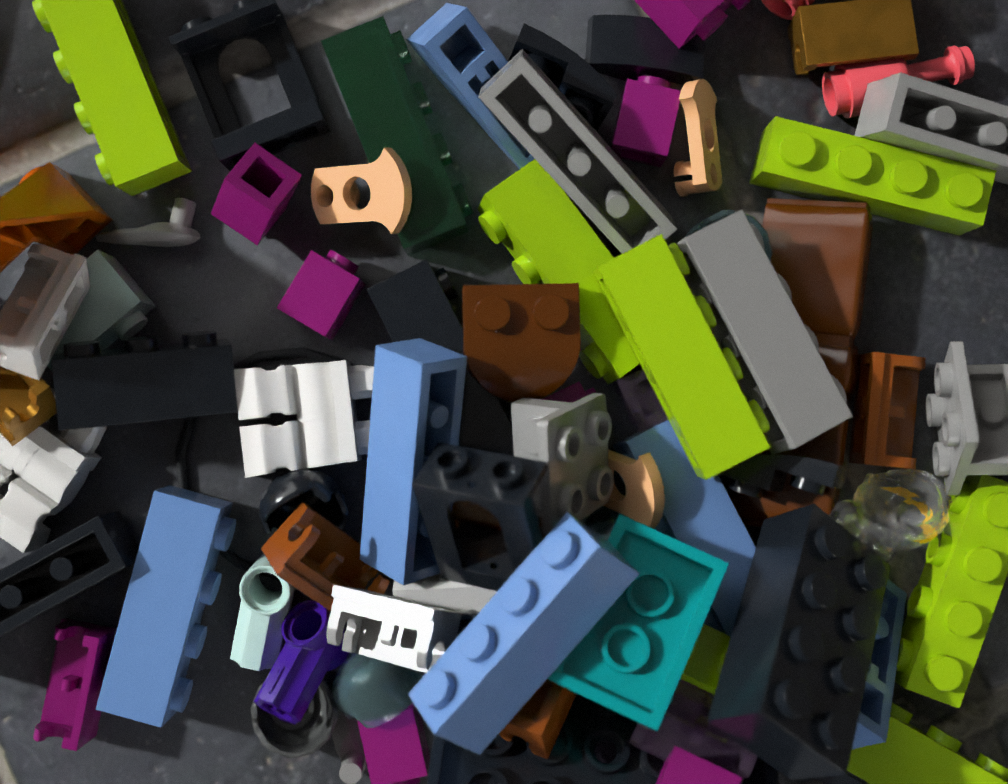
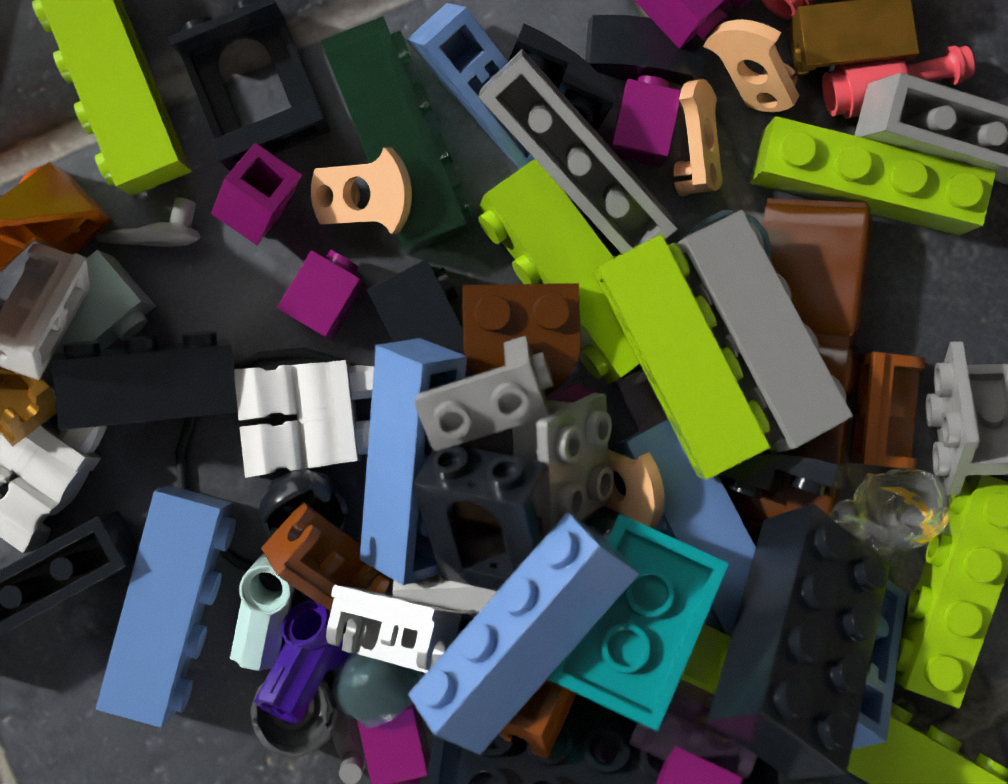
magenta hinge [33,618,117,751] -> none
none -> light grey bracket [415,336,554,451]
none -> light nougat piece [703,20,799,112]

